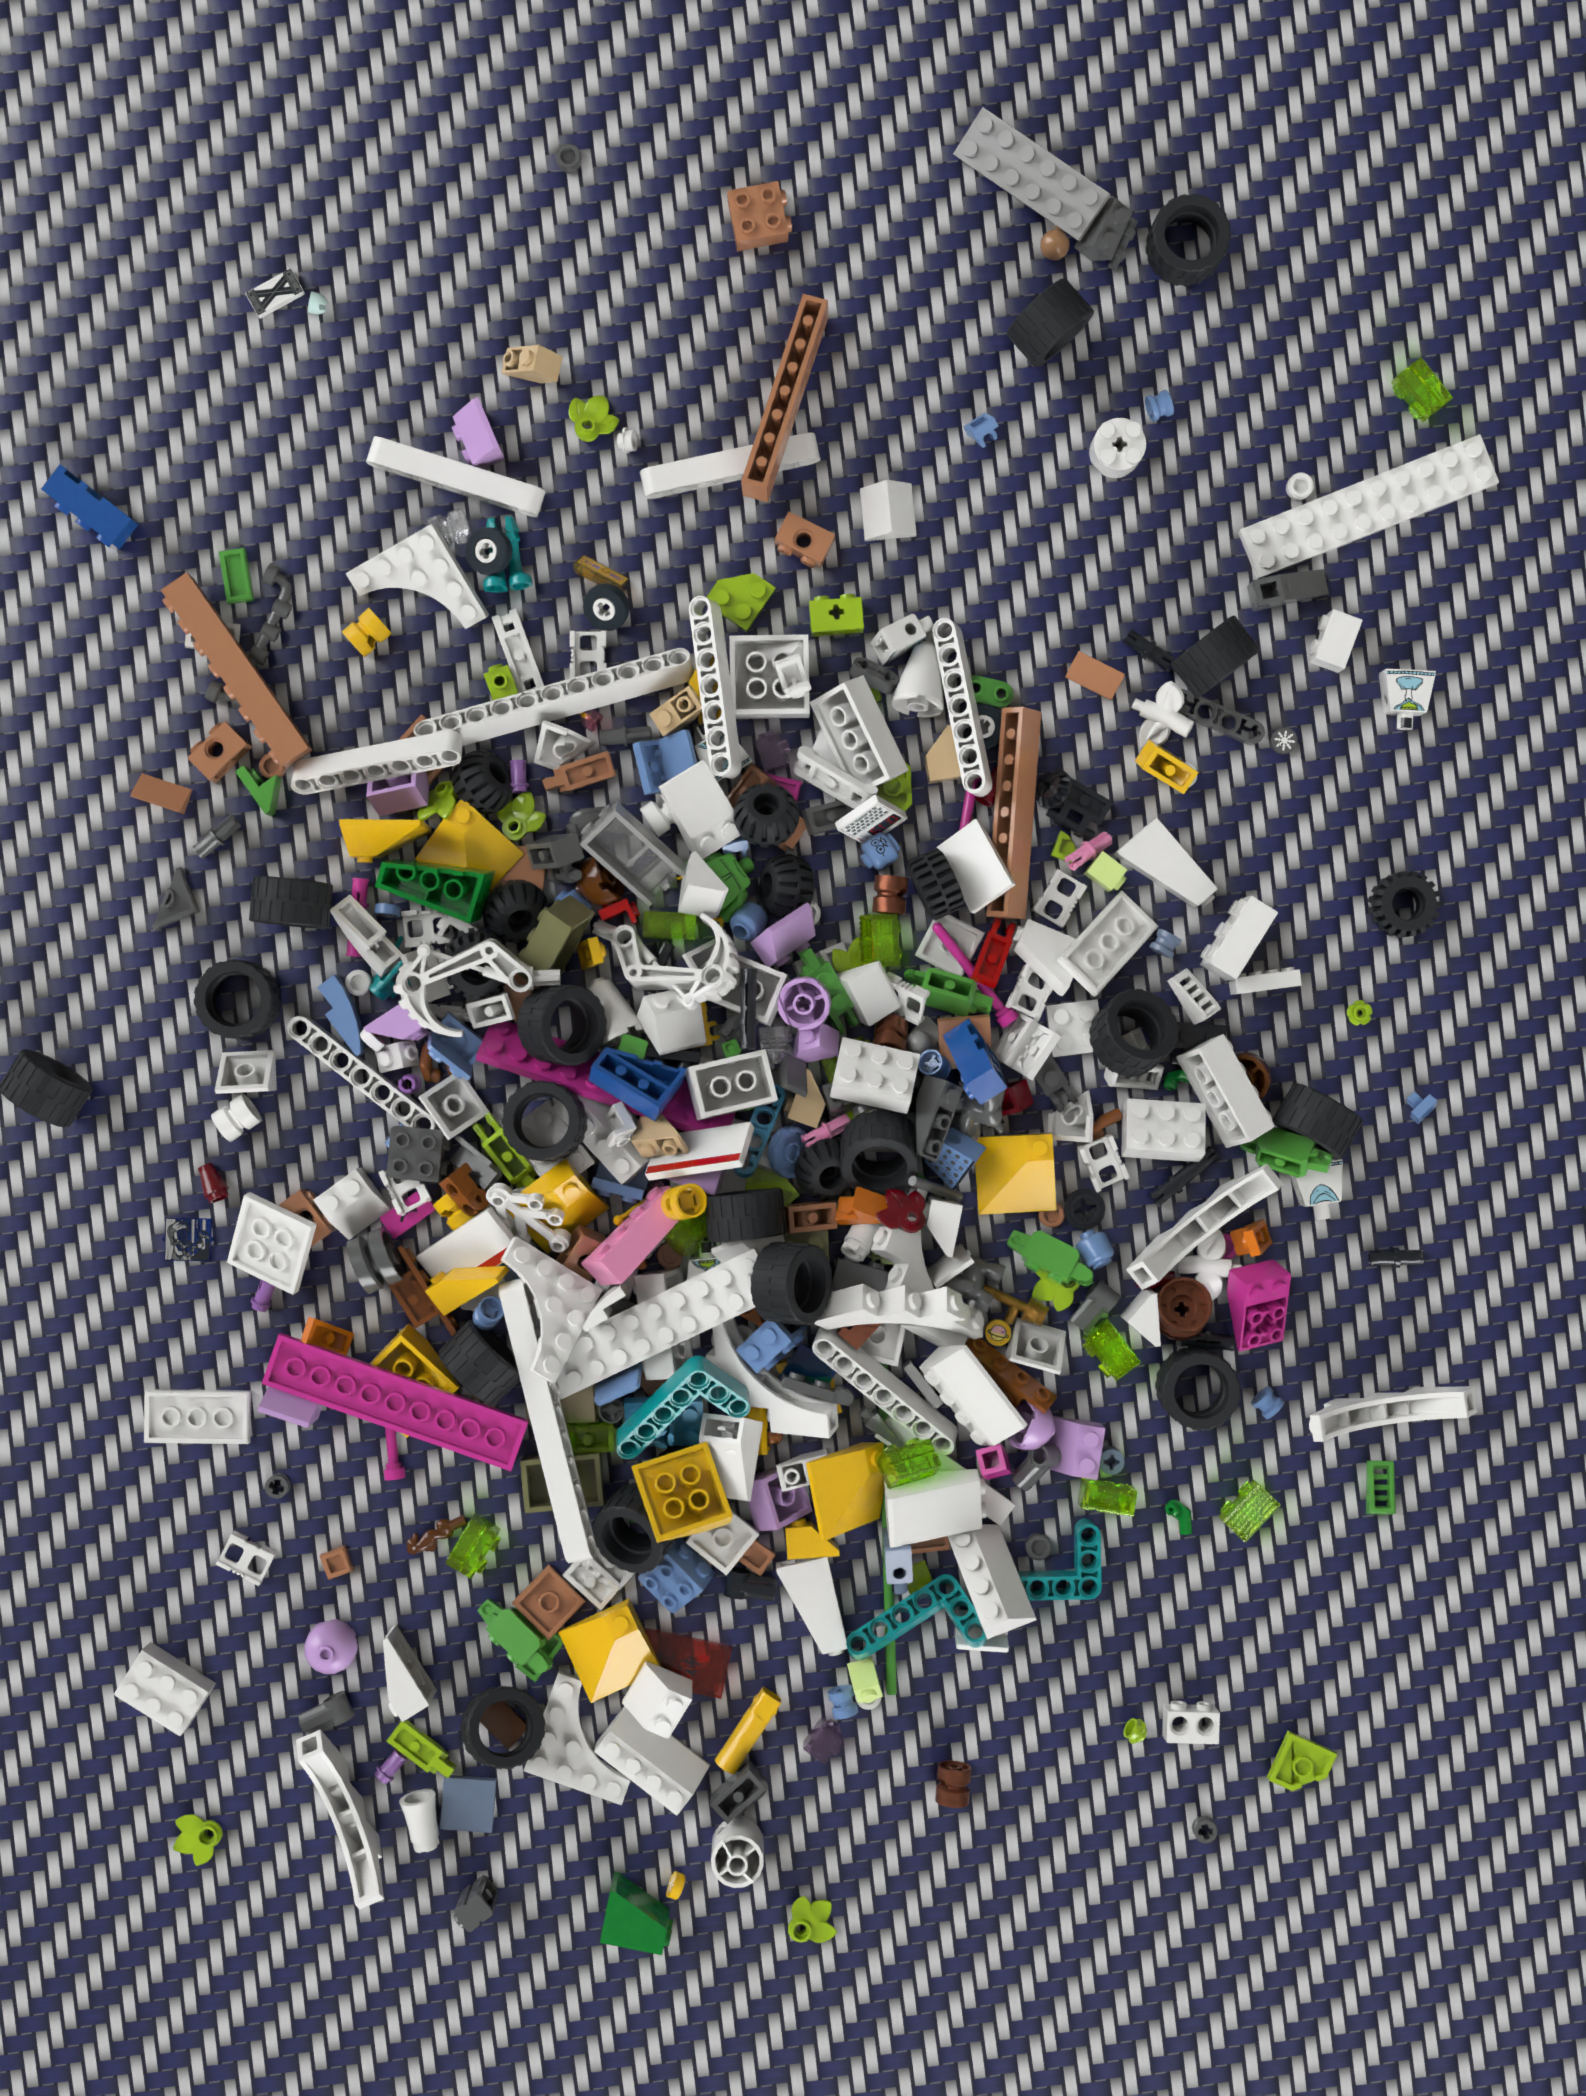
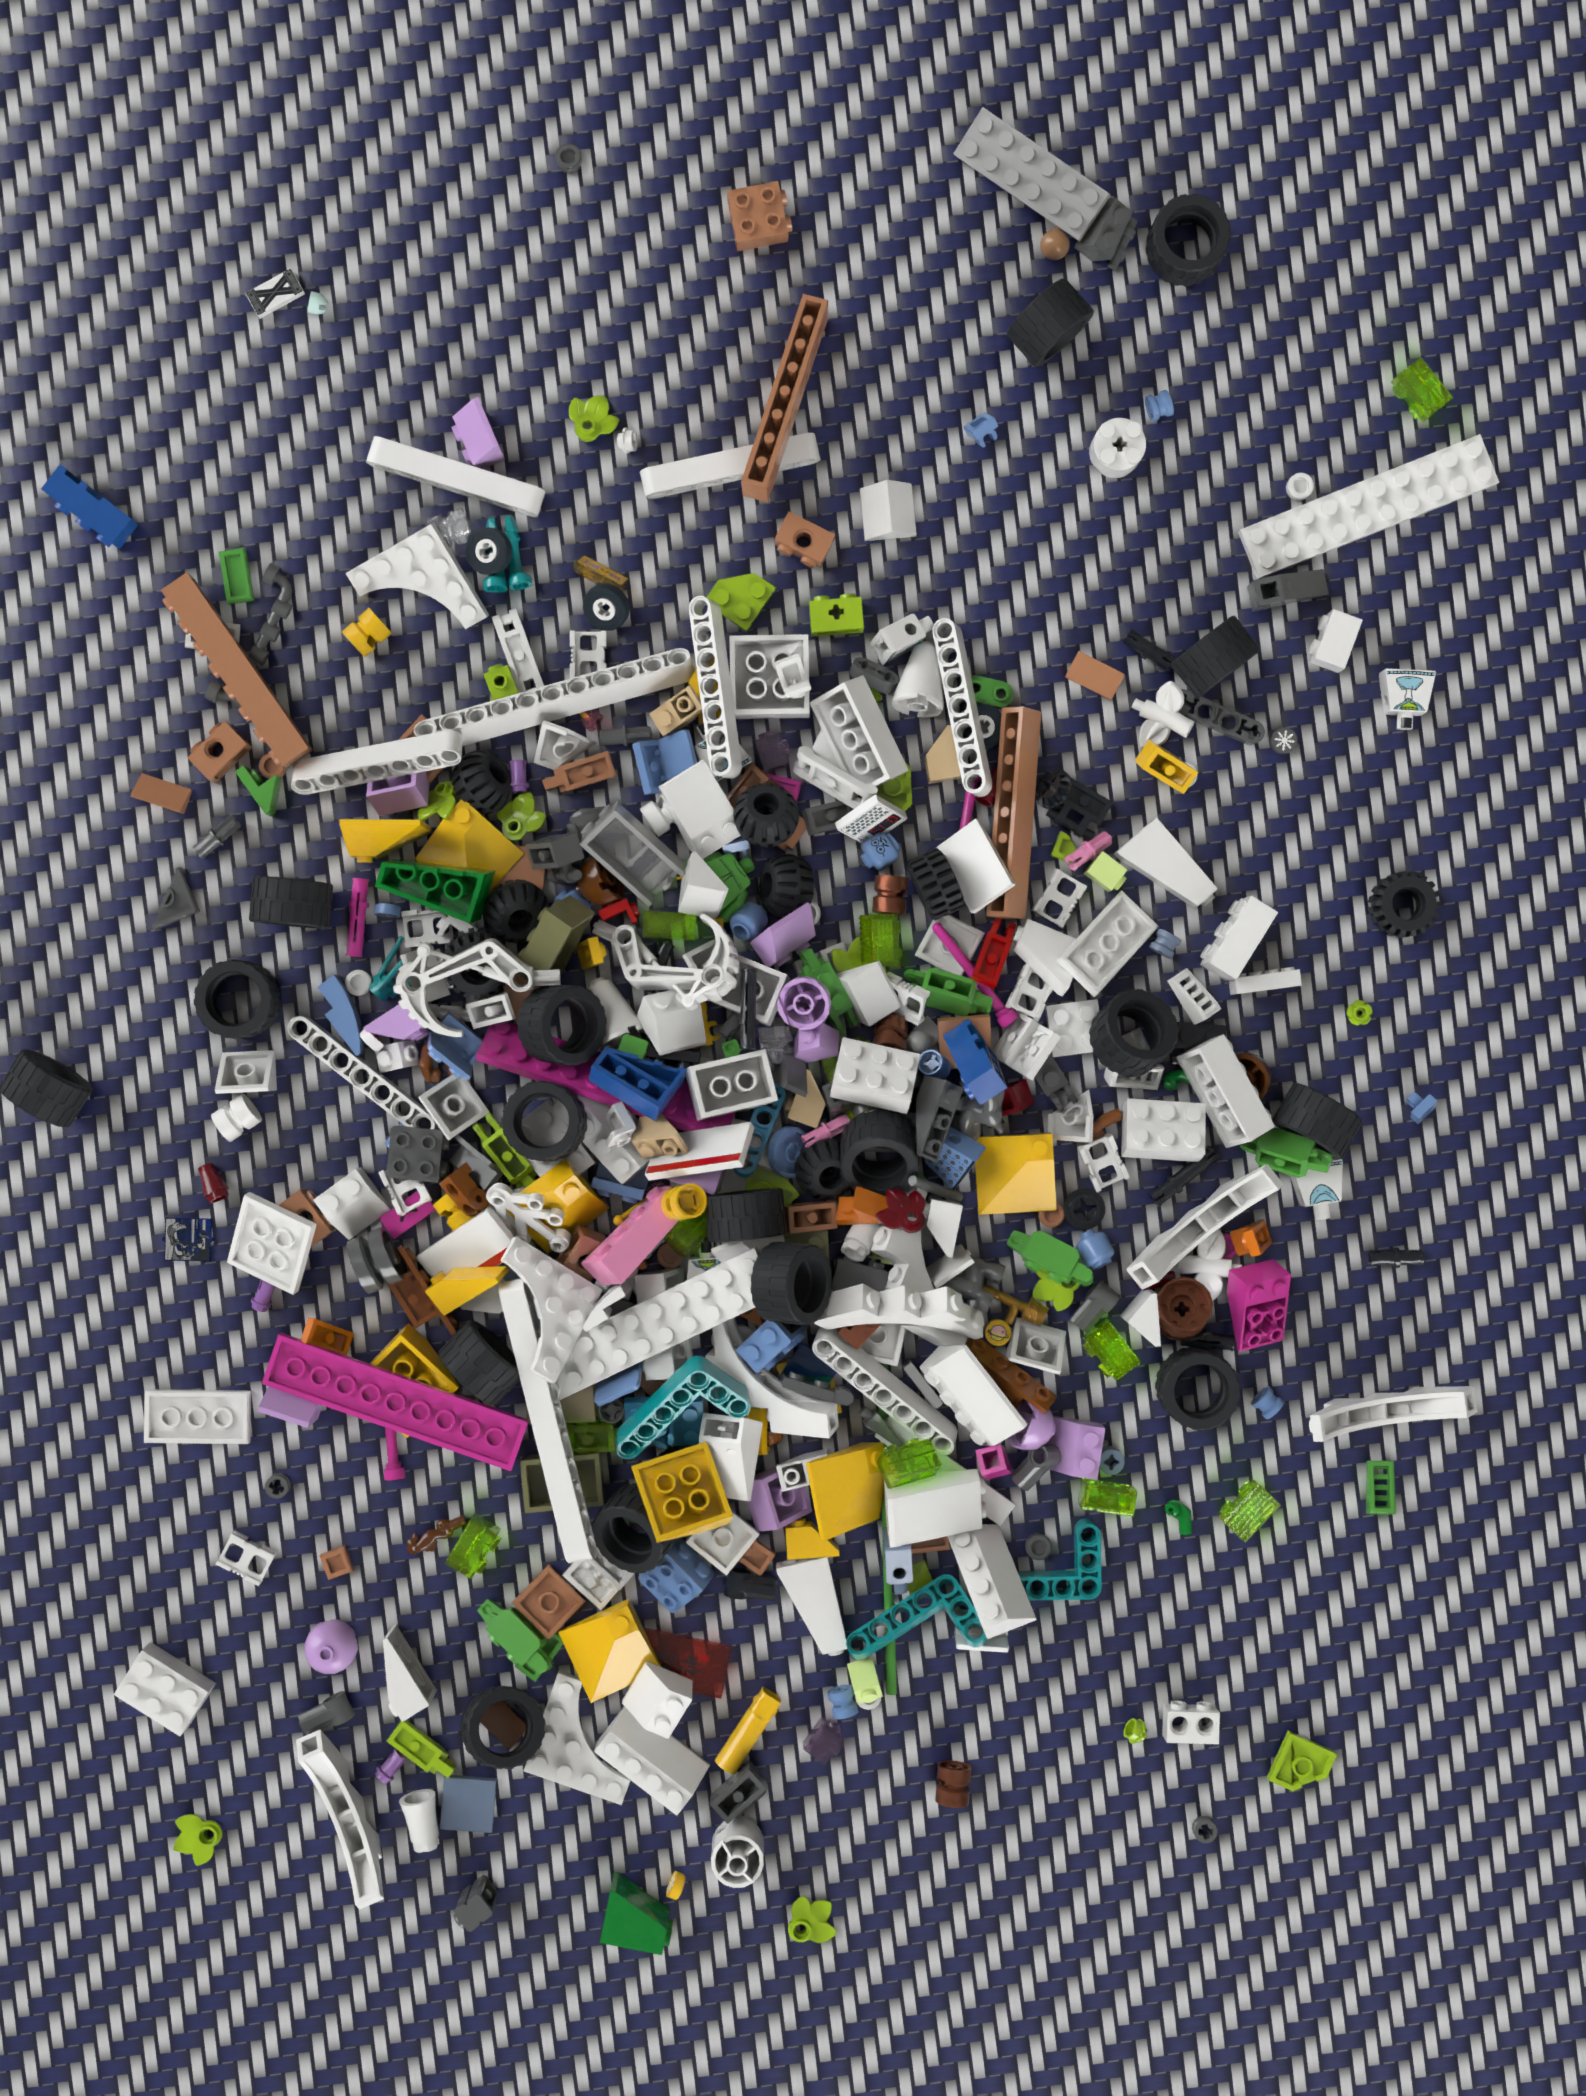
white slope [330,895,403,977] -> none
medium lavender pin [398,1073,421,1094] -> none
medium blue wheel [472,1296,504,1330] -> none
tan slope [501,345,563,383] -> none

